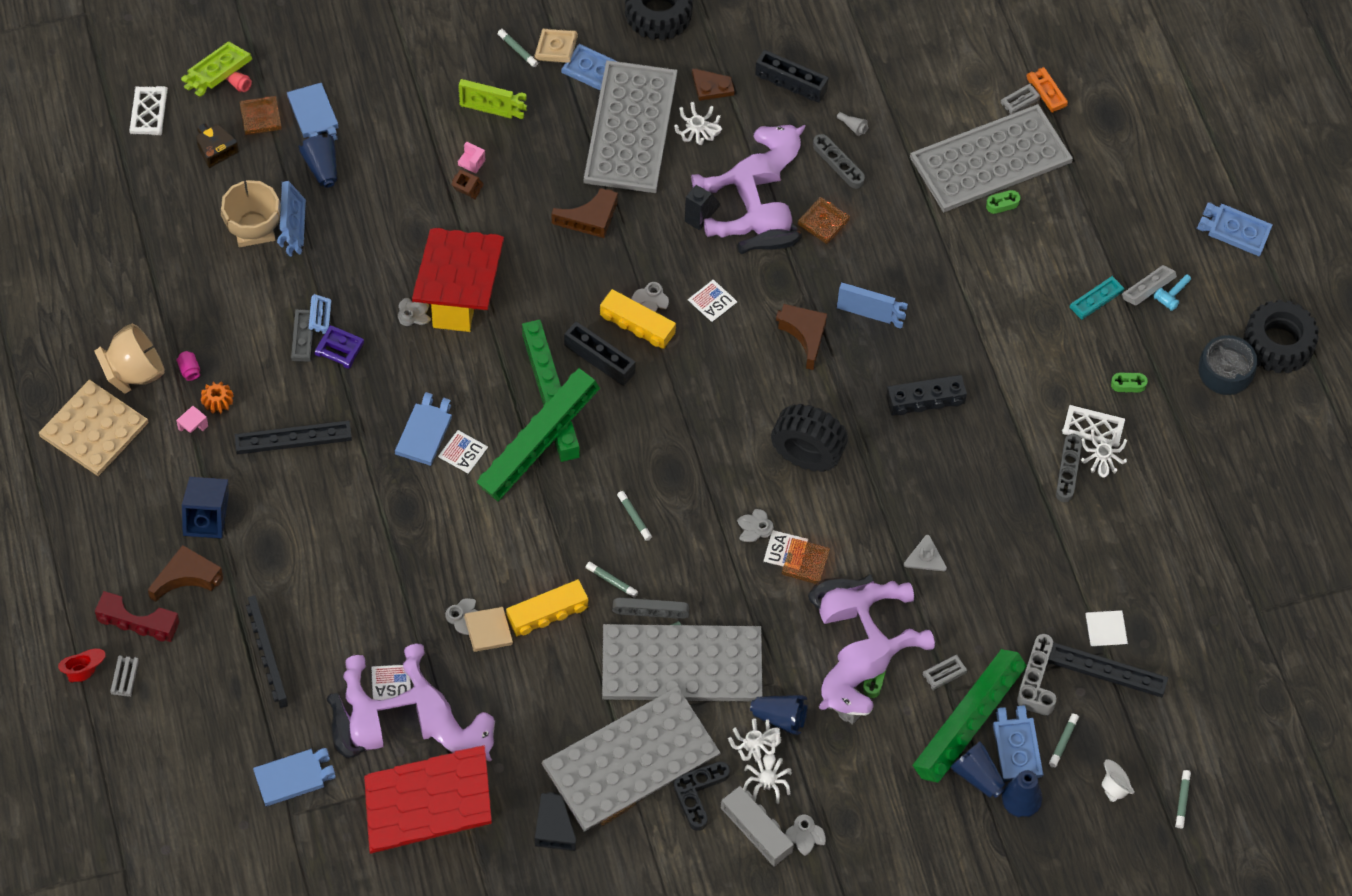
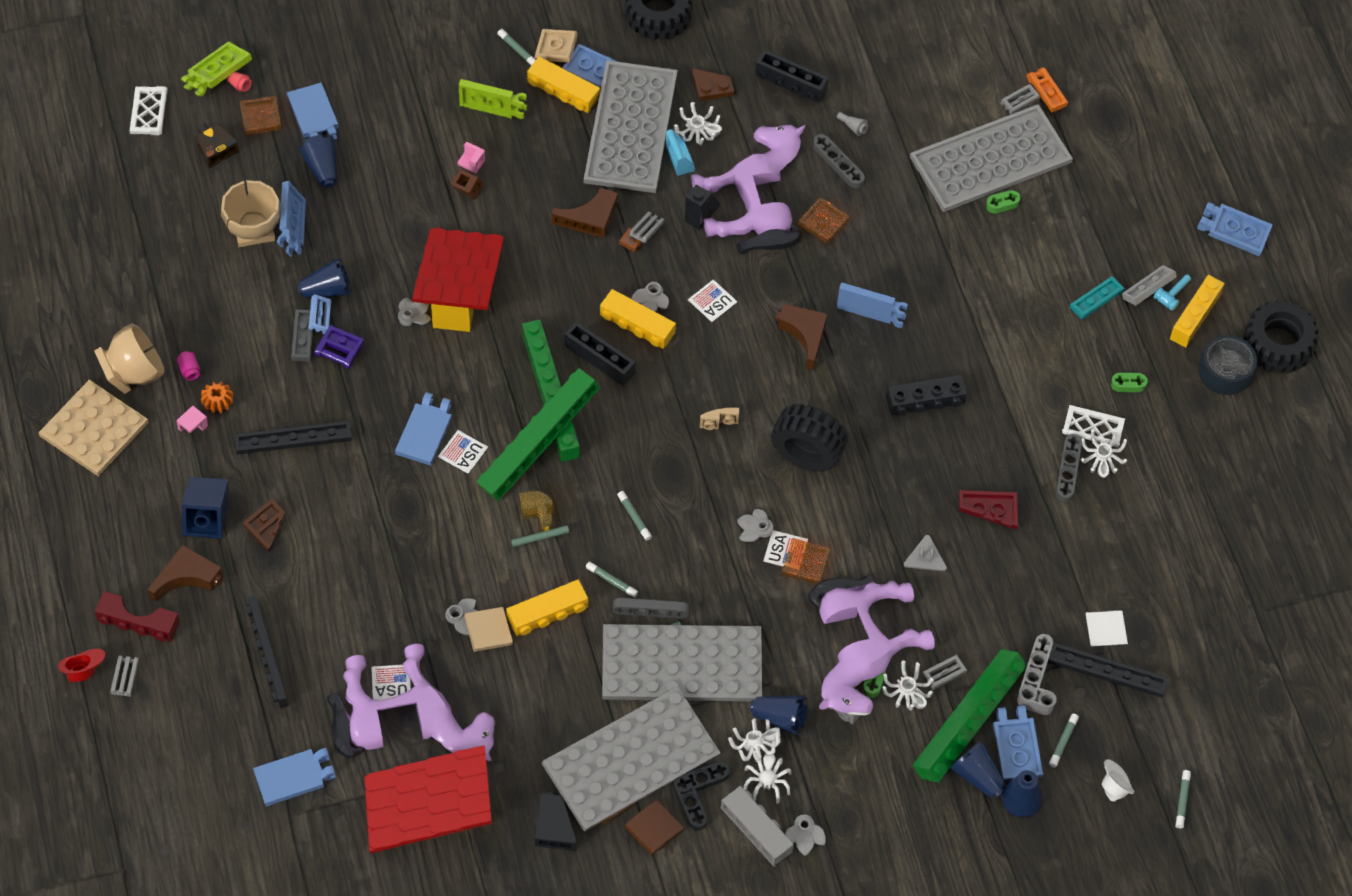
none -> reddish brown wing [243,499,285,551]
none -> dark blue cone [297,258,352,298]
none -> sand green bar [511,525,569,547]
none -> clear yellow brick [519,491,553,532]
none -> yellow brick [527,57,600,113]
none -> dark orange tile [619,228,644,252]
none -> reddish brown slope [624,800,684,855]
none -> light grey tile [629,212,664,243]
none -> medium azure tile [666,129,695,176]
none -> tan slope [700,408,739,430]
none -> white animal [883,661,933,711]
none -> dark red wing [959,490,1018,530]
none -> yellow brick [1170,275,1225,348]

